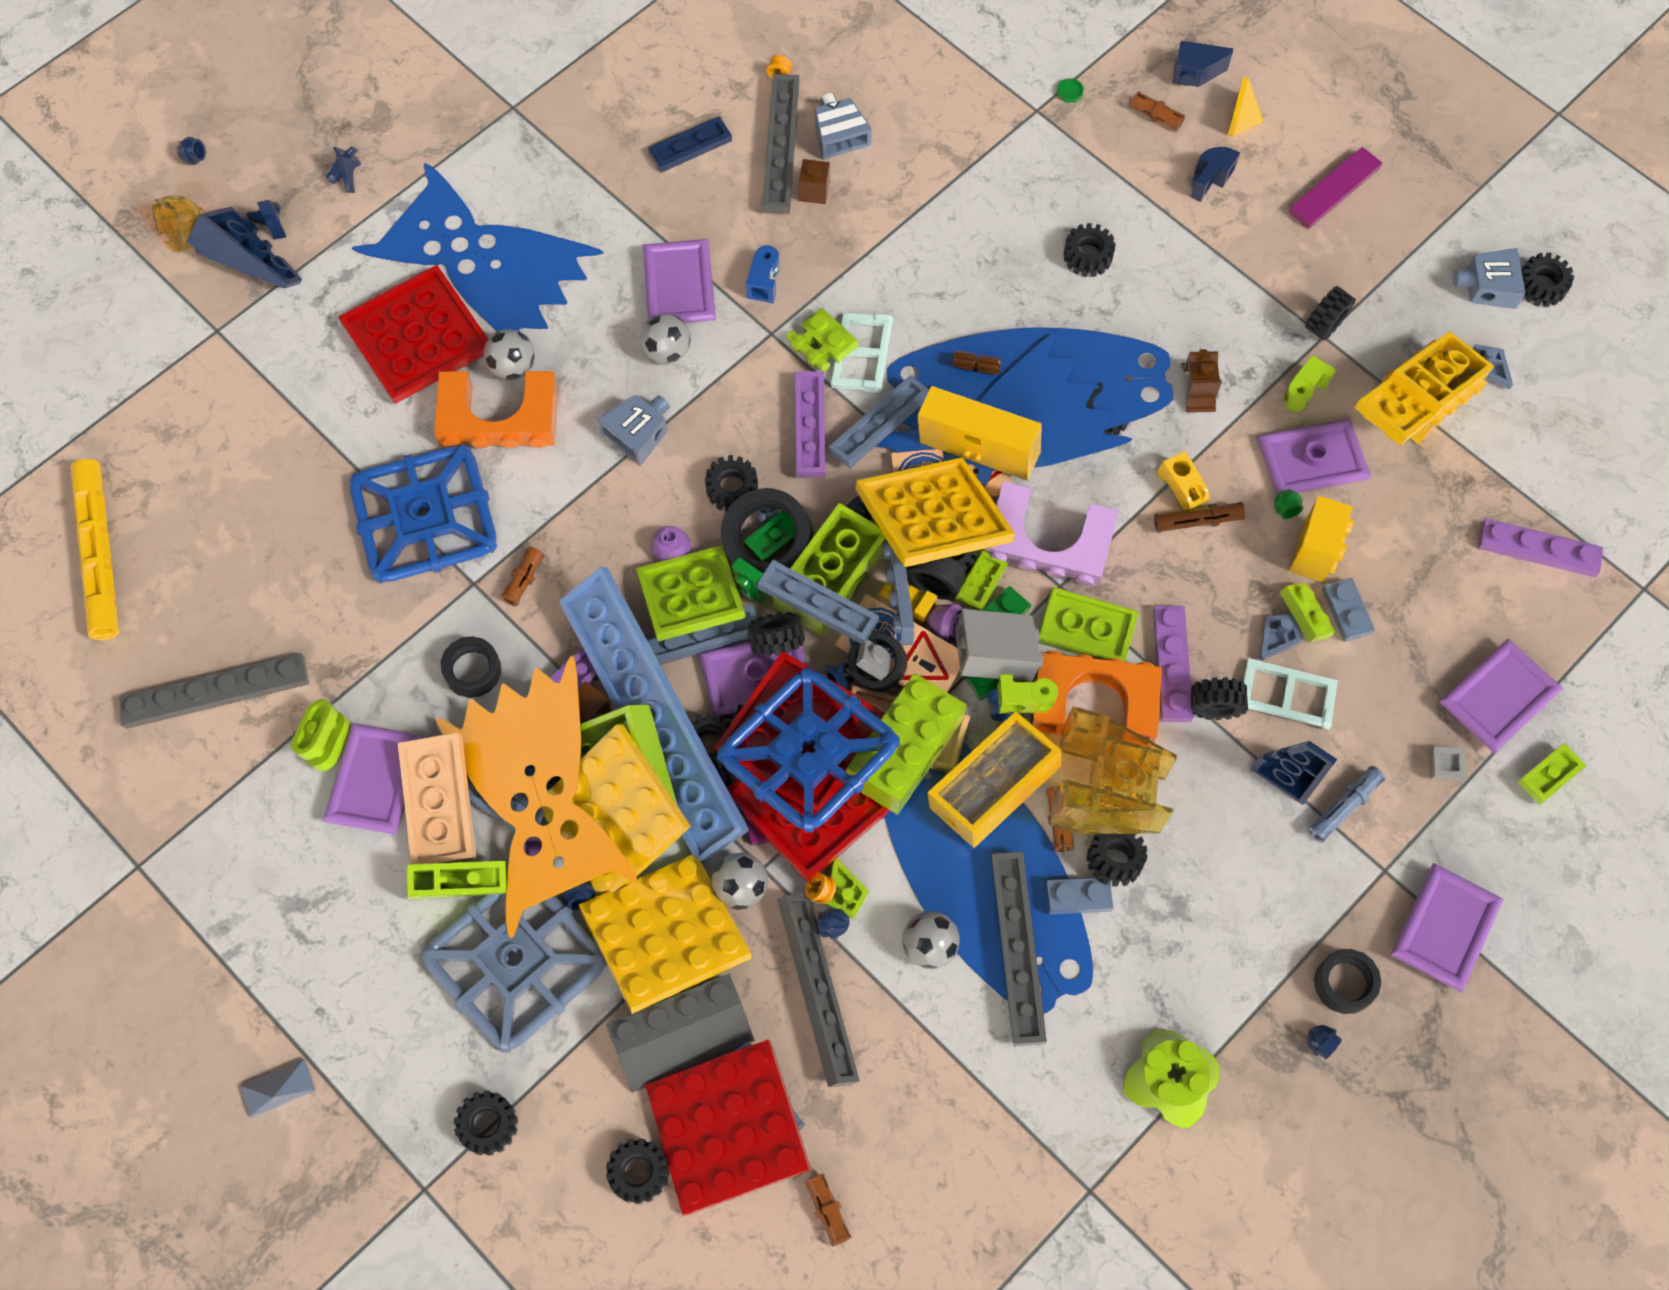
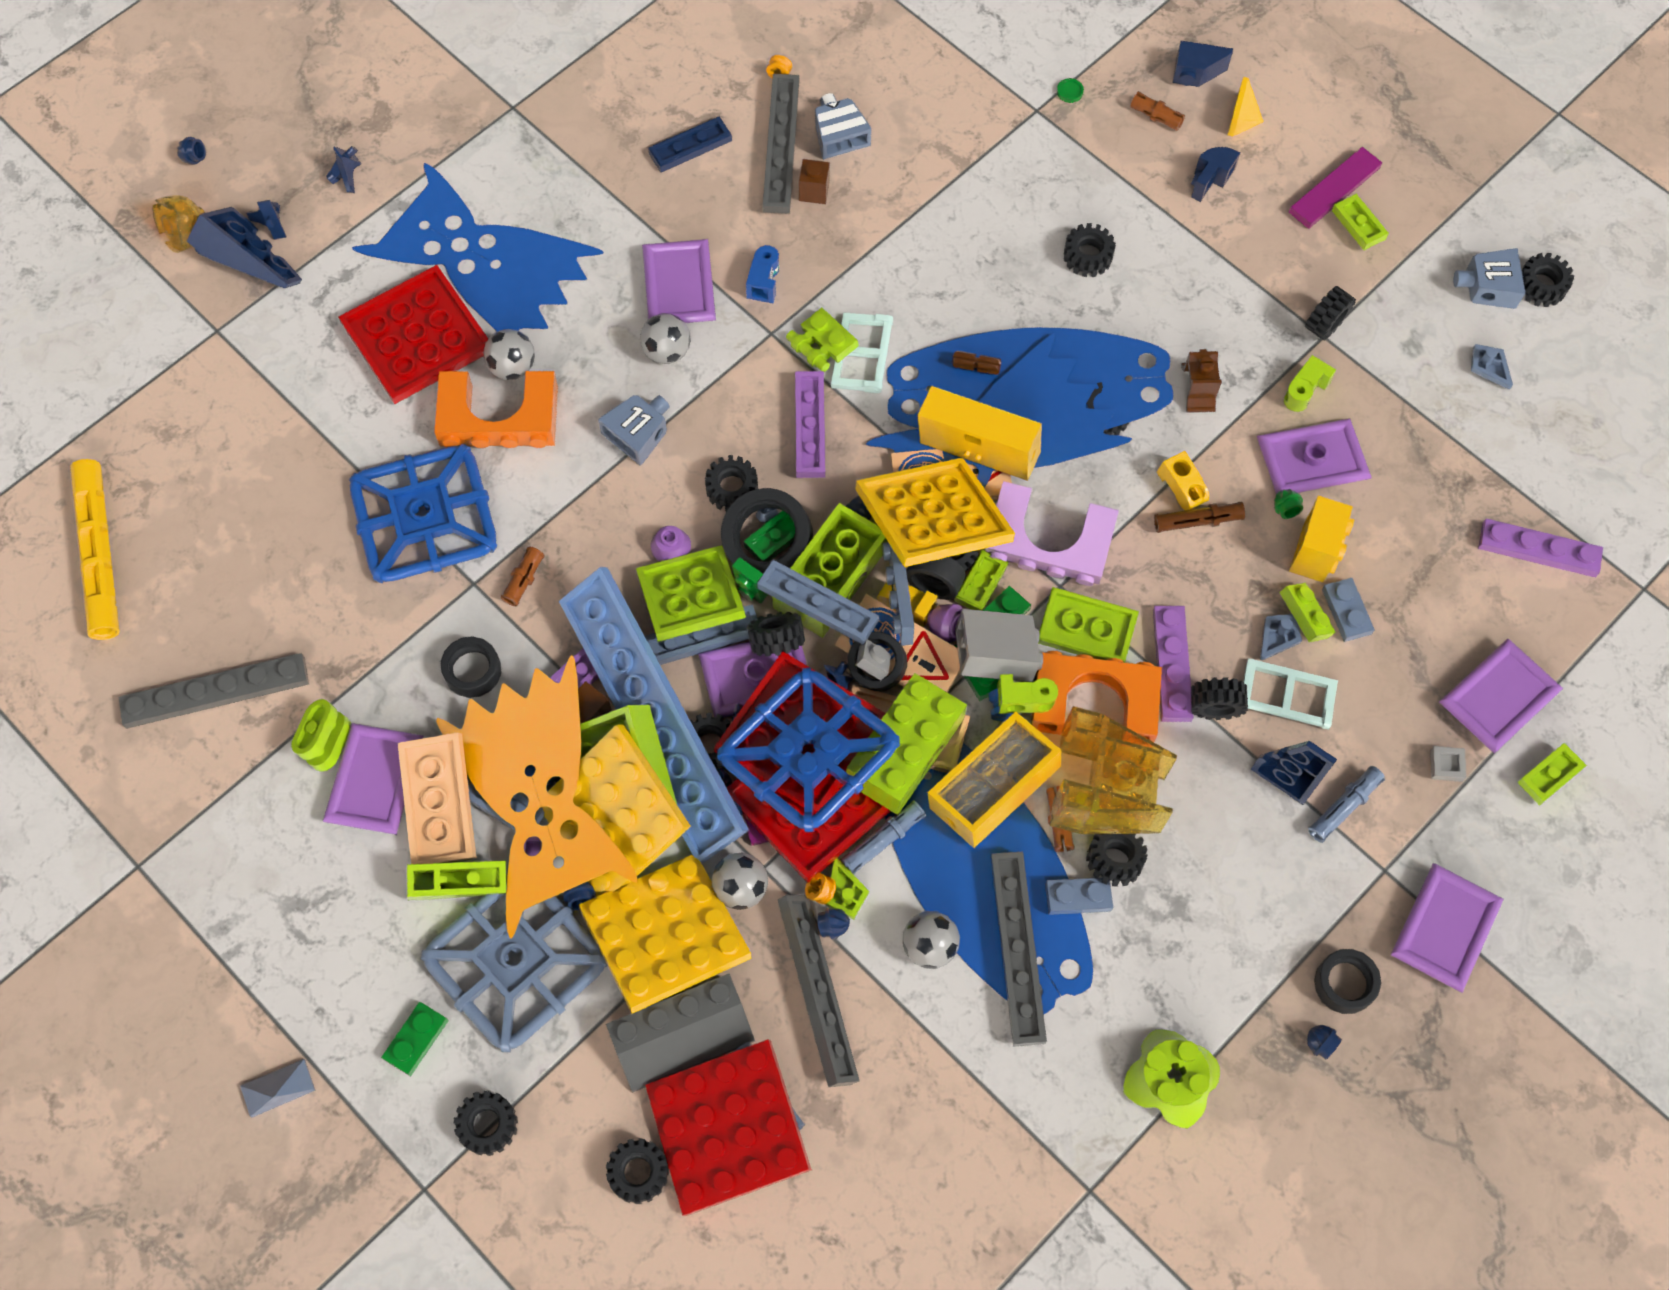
dark orange pin [804,1173,852,1247] -> none
sand blue plate [828,375,930,469] -> none
yellow wedge [1354,331,1494,445] -> none
none -> green plate [381,1002,449,1077]
none -> sand blue pin [840,800,926,875]
none -> lime plate [1332,193,1389,251]

